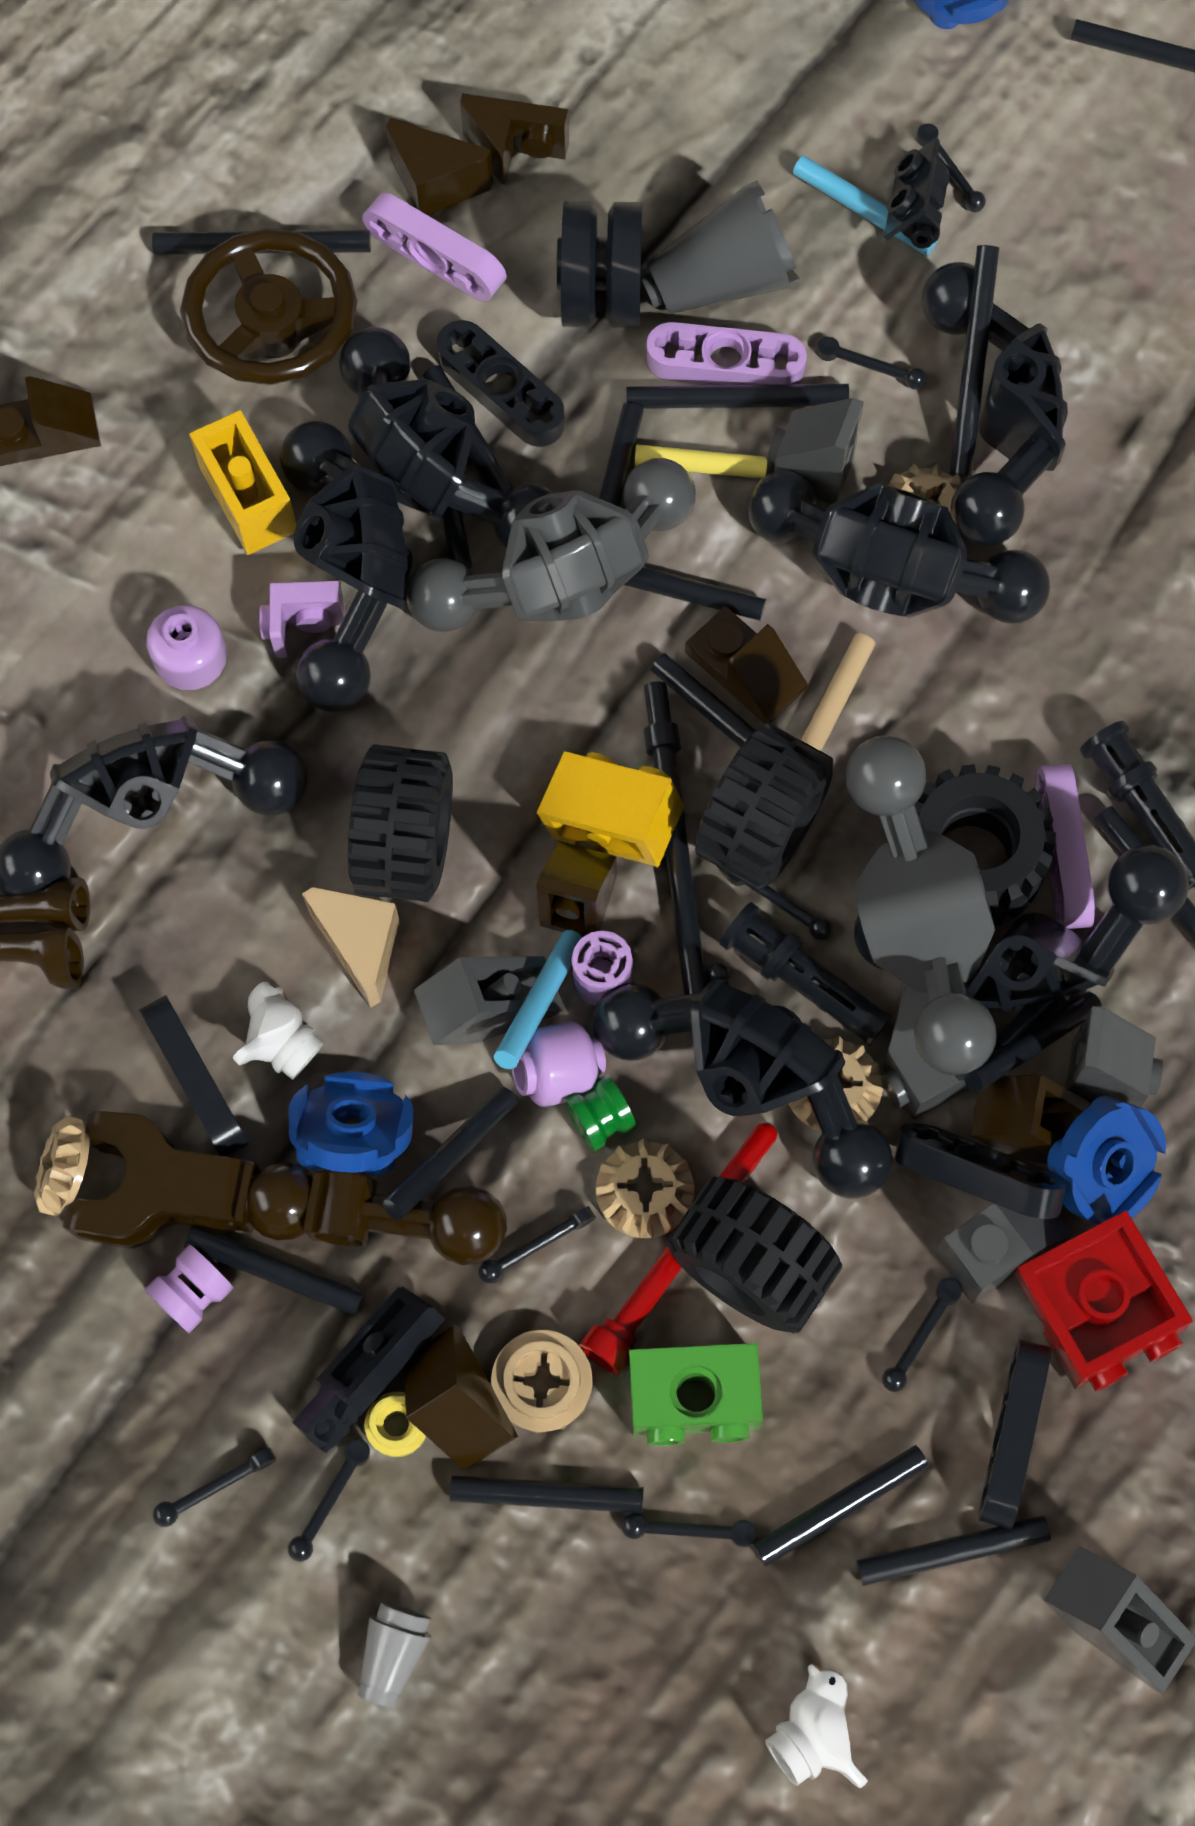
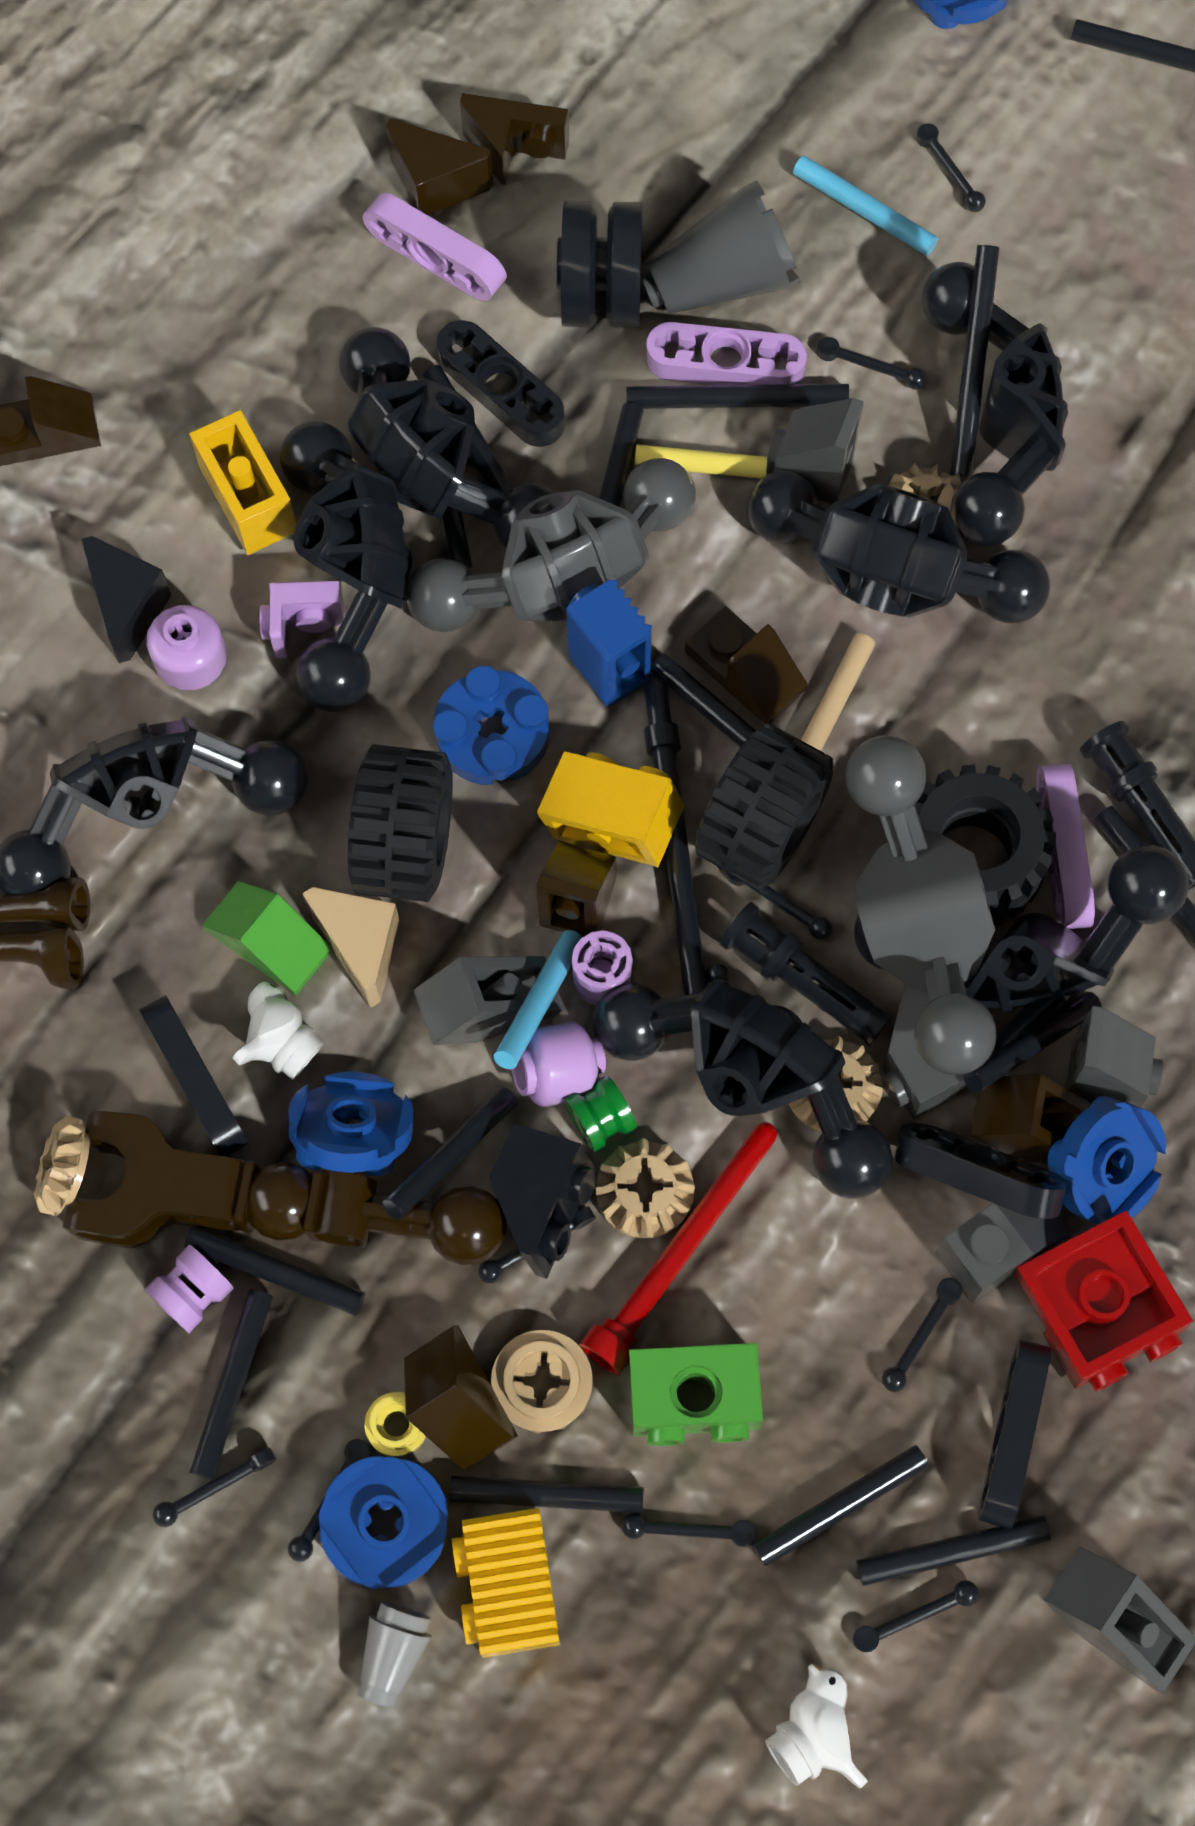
black bar [152,230,371,255] -> none
dark brown piece [180,228,358,385] -> none
black hinge [292,1286,445,1453] -> none
black bar [624,567,766,621] -> none
black tyre [667,1176,842,1333] -> none
black hinge [883,137,950,249] -> none
none -> black slope [81,536,171,663]
none -> black bar [189,1289,273,1480]
none -> bright green slope [202,881,333,996]
none -> blue plate [318,1456,448,1590]
none -> blue plate [433,666,549,785]
none -> yellow brick [452,1508,560,1658]
none -> black slope [489,1123,596,1279]
none -> blue brick [566,579,652,707]
none -> black hinge [853,1580,979,1653]

